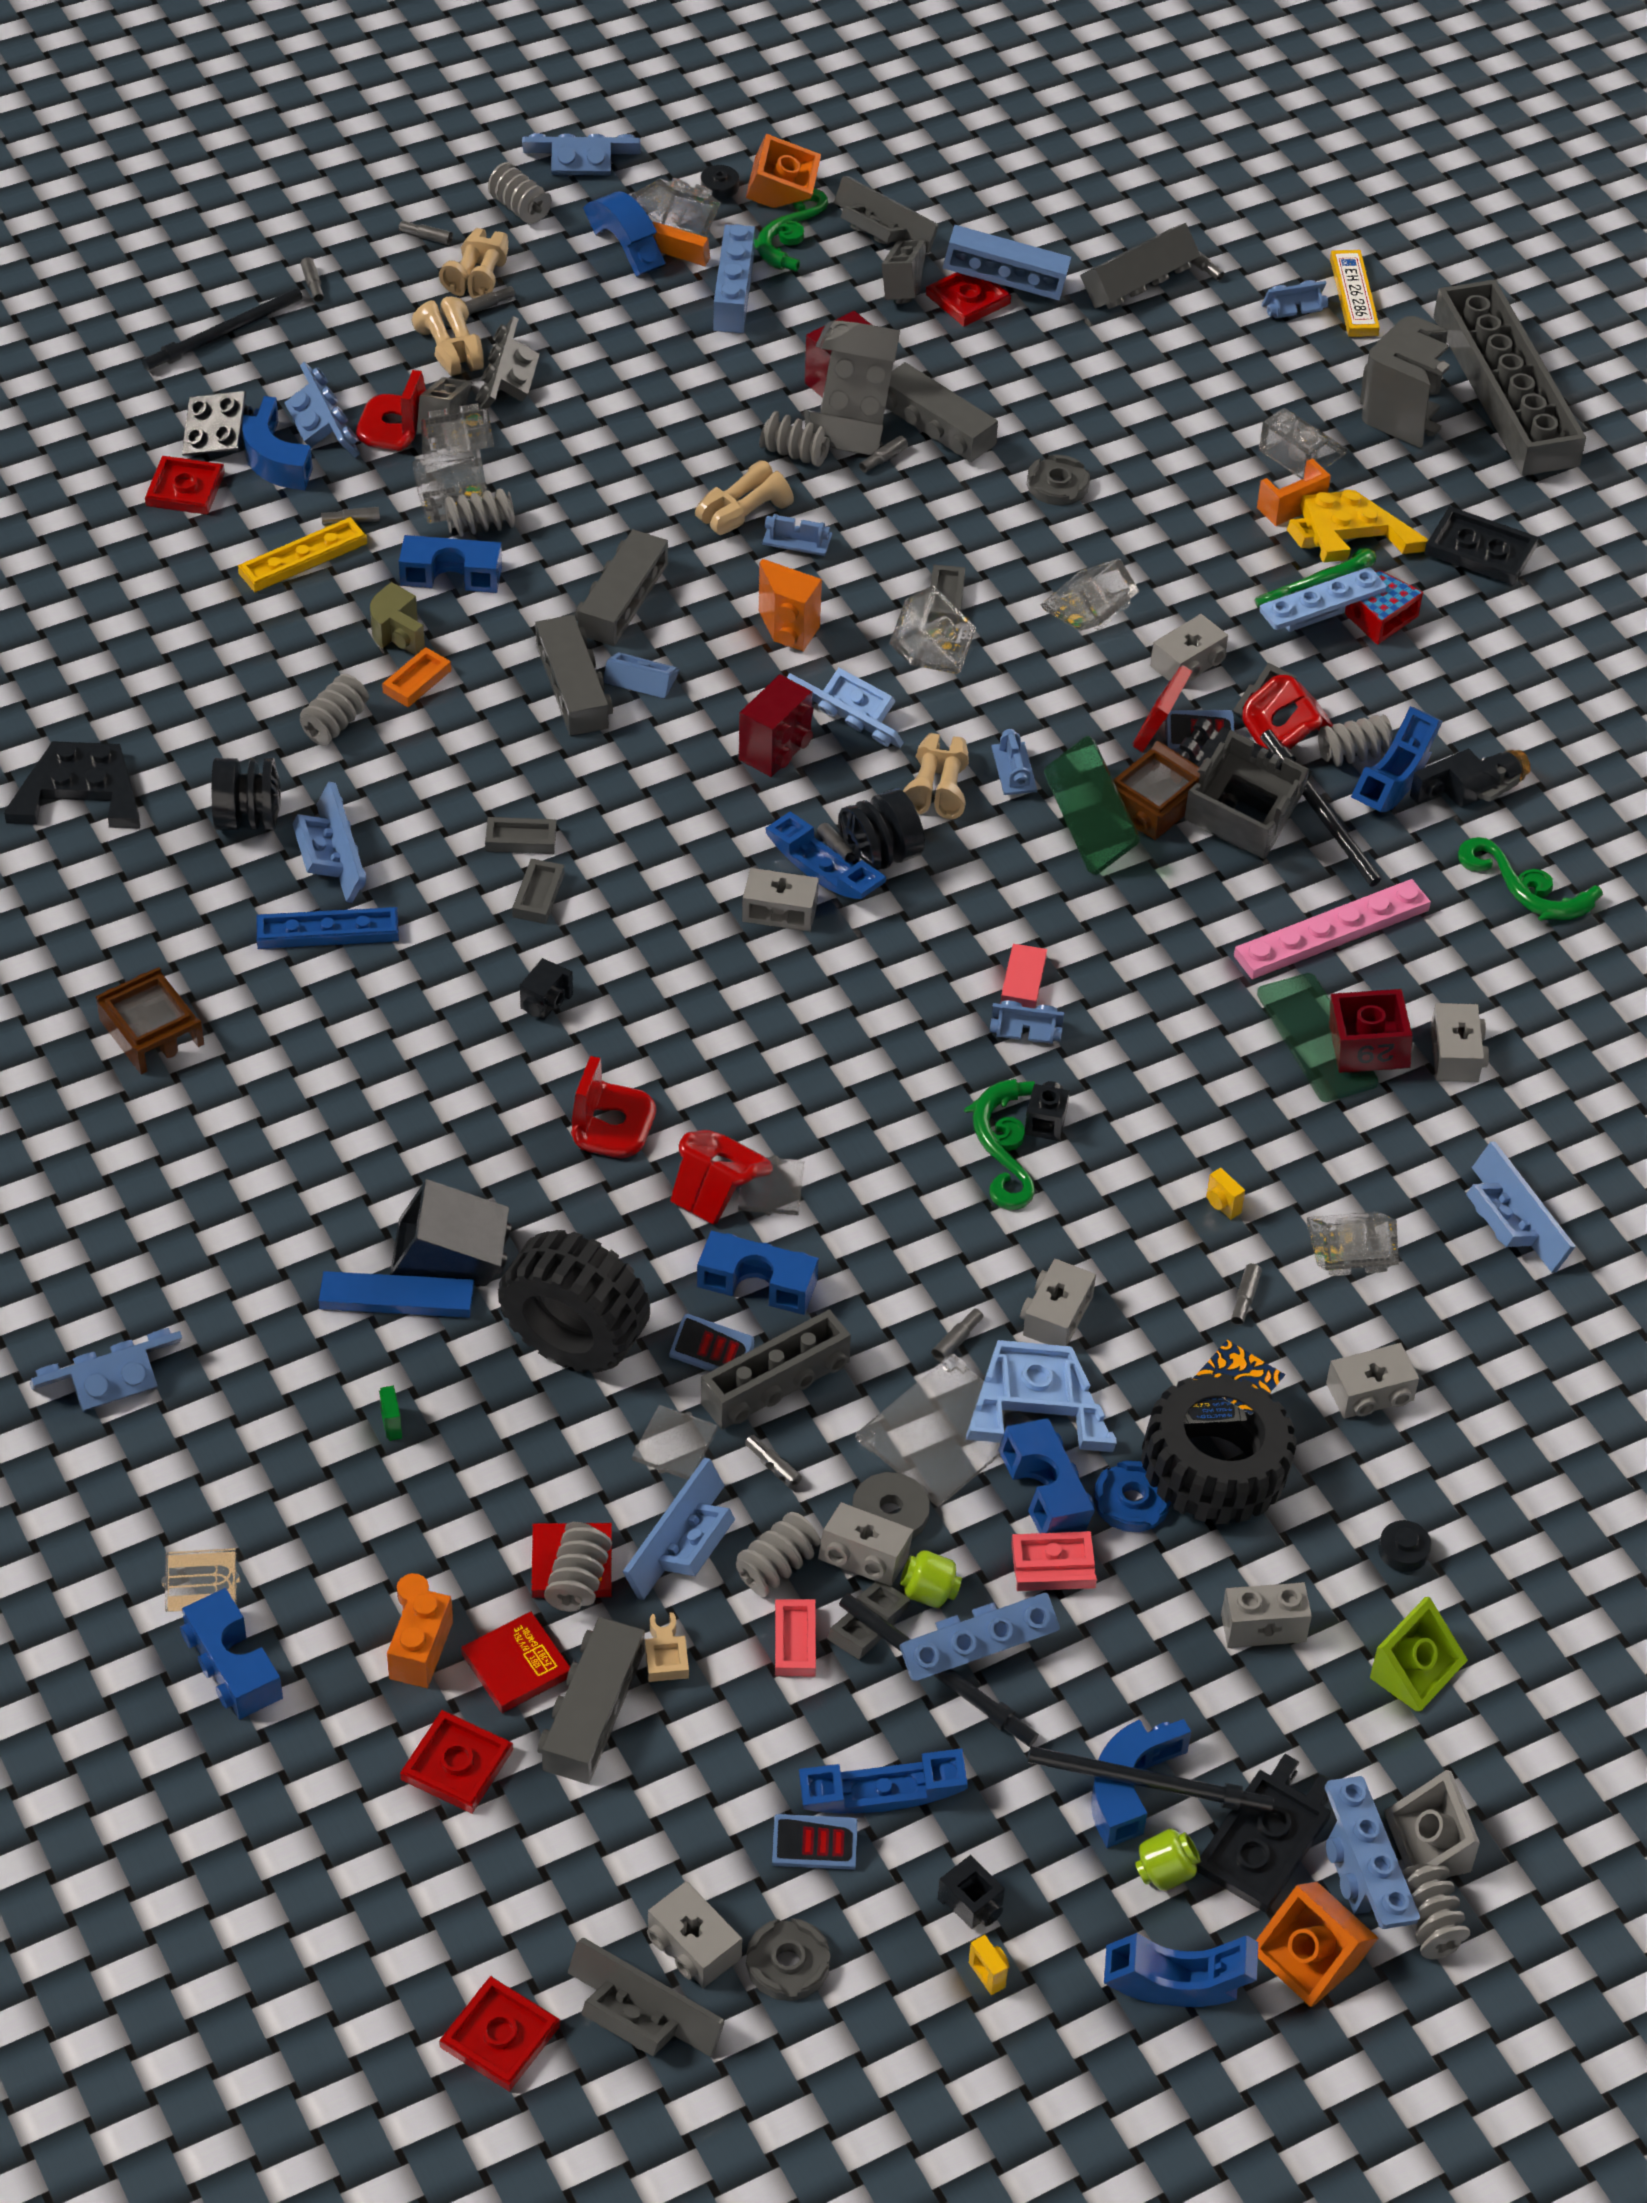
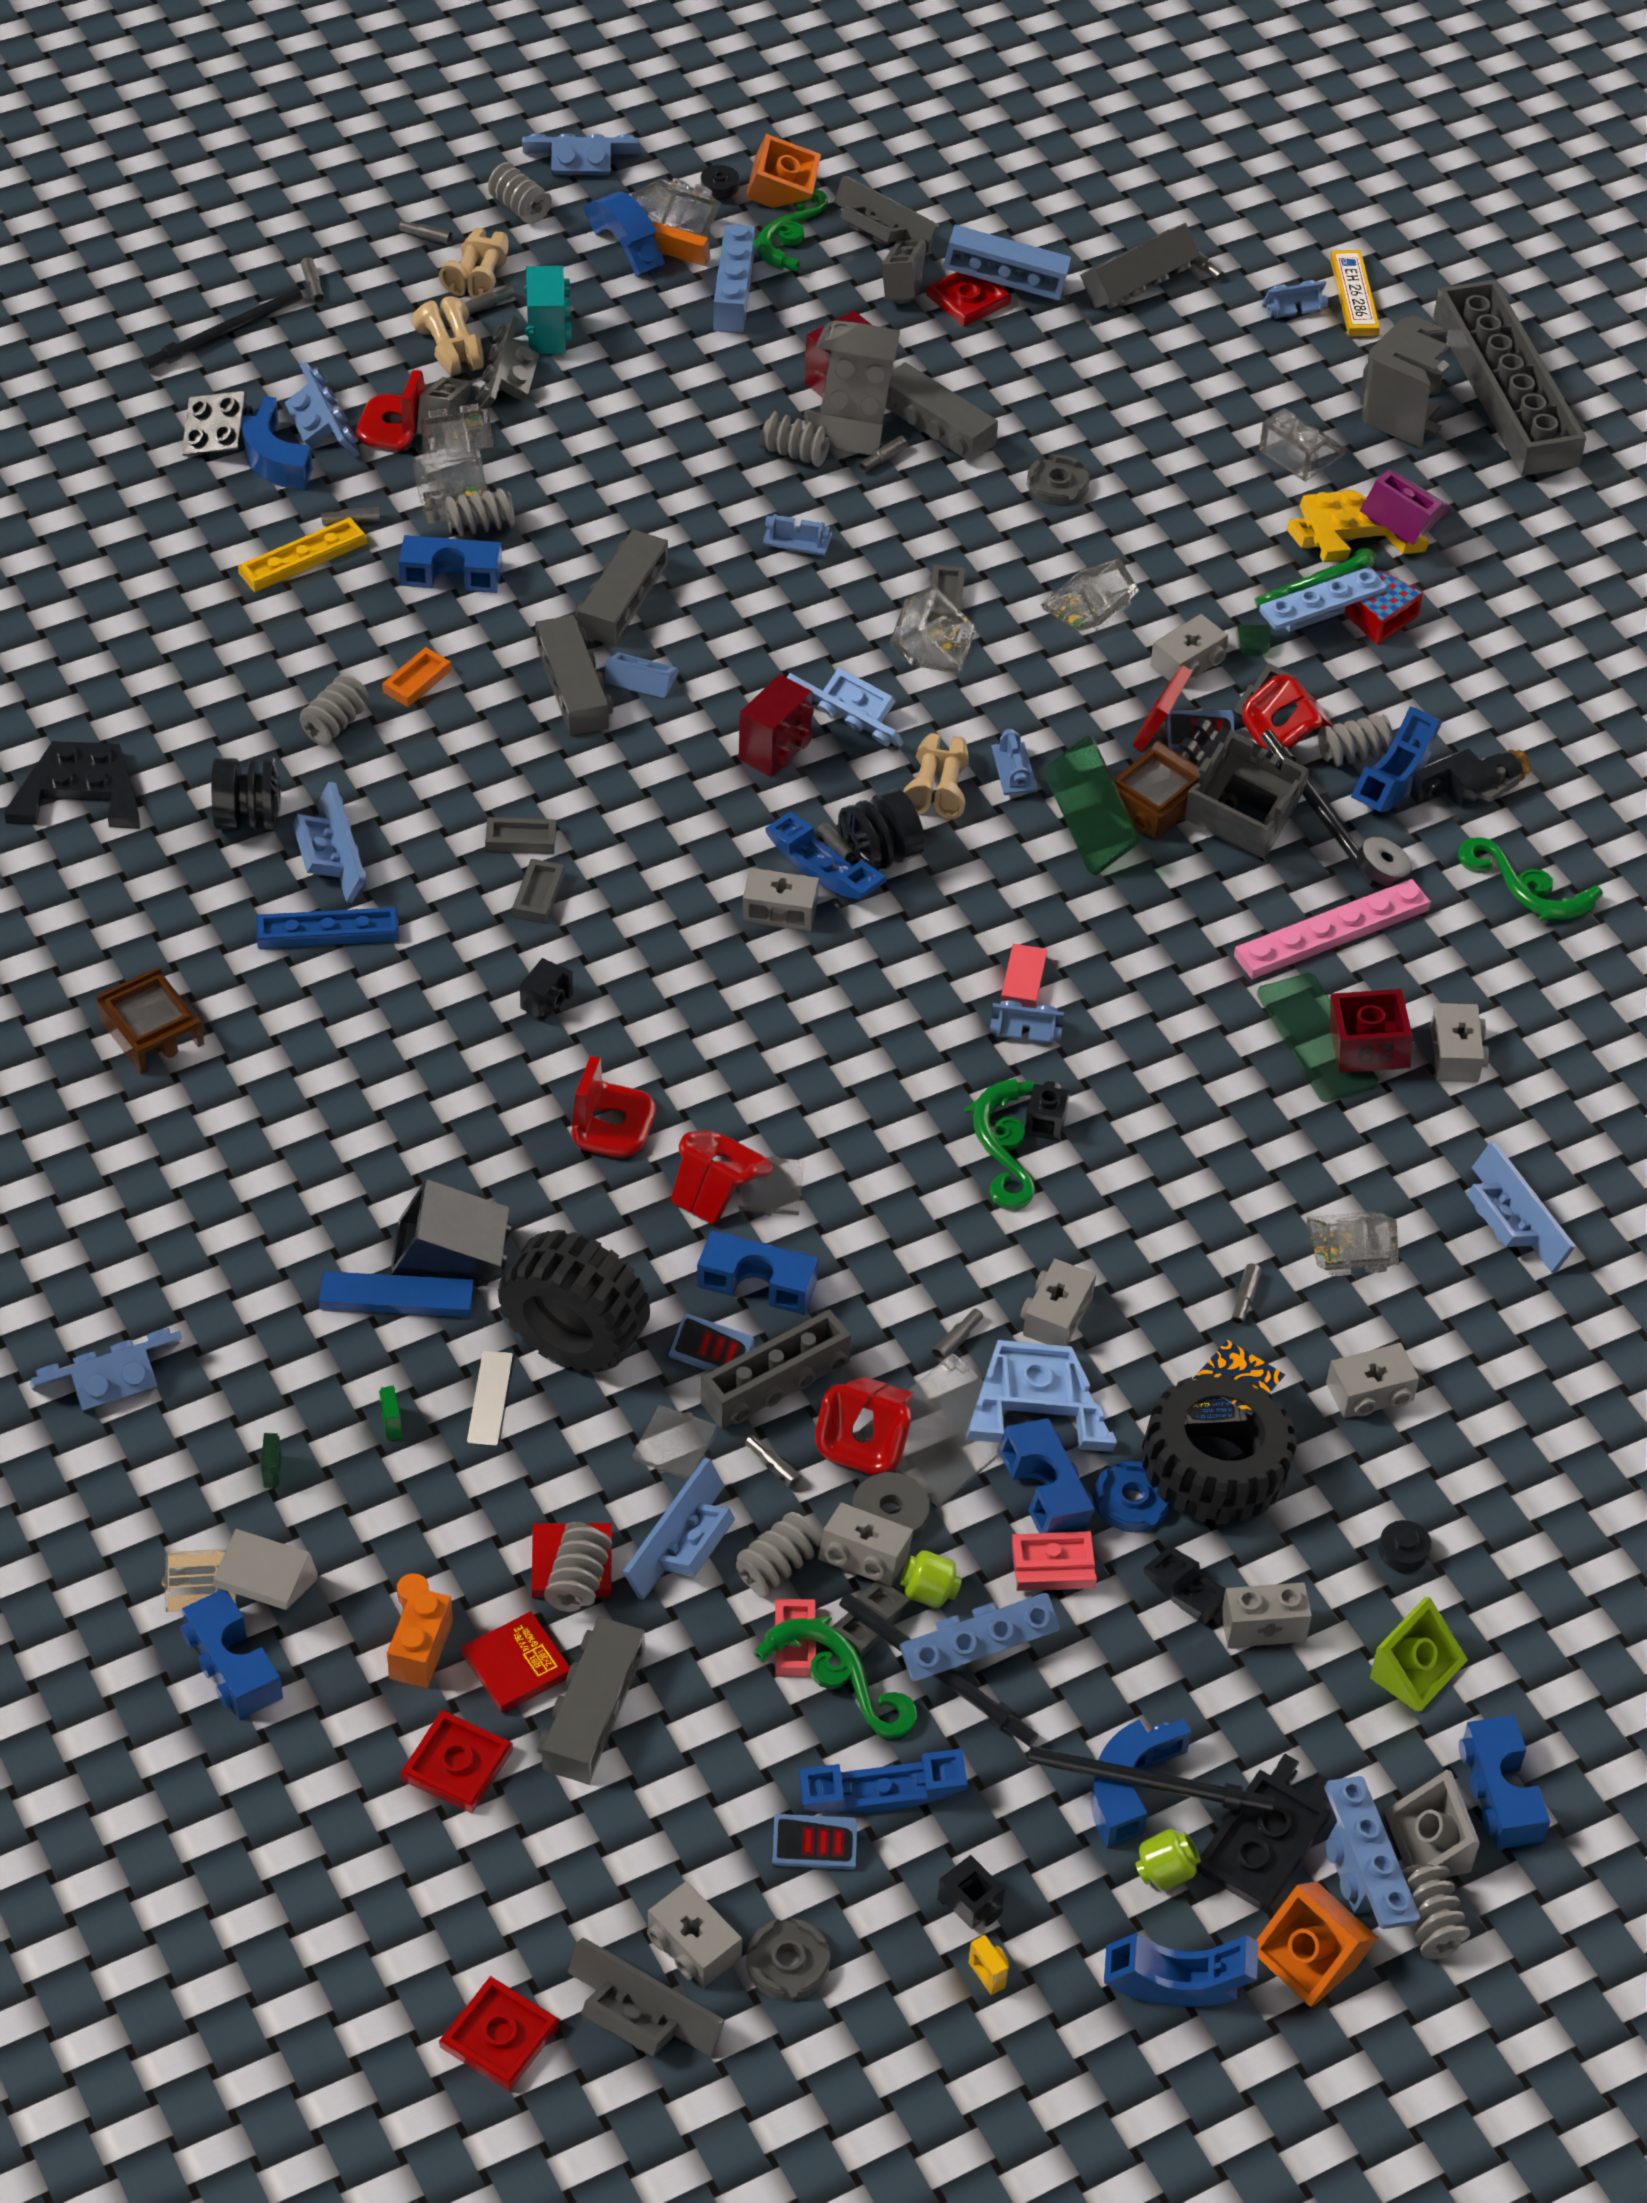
red tile [145,456,225,515] -> none
olive brick [370,582,425,655] -> none
tan plate [645,1613,689,1682] -> none
tan piece [695,460,794,535] -> none
orange slope [758,559,822,651] -> none
yellow plate [1206,1167,1245,1220] -> none
orange panel [1257,458,1331,526] -> none
black plate [1424,506,1539,585] -> none
none -> light grey slope [212,1529,318,1610]
none -> clear green tile [261,1433,282,1488]
none -> white sticker [467,1351,513,1446]
none -> teal brick [524,266,572,355]
none -> green plant [753,1616,918,1739]
none -> red piece [815,1377,914,1475]
none -> black slope [1143,1546,1226,1625]
none -> clear green tile [1236,625,1272,656]
none -> piece [1356,837,1412,887]
none -> magenta slope [1360,470,1451,545]
none -> blue arch [1459,1715,1551,1850]

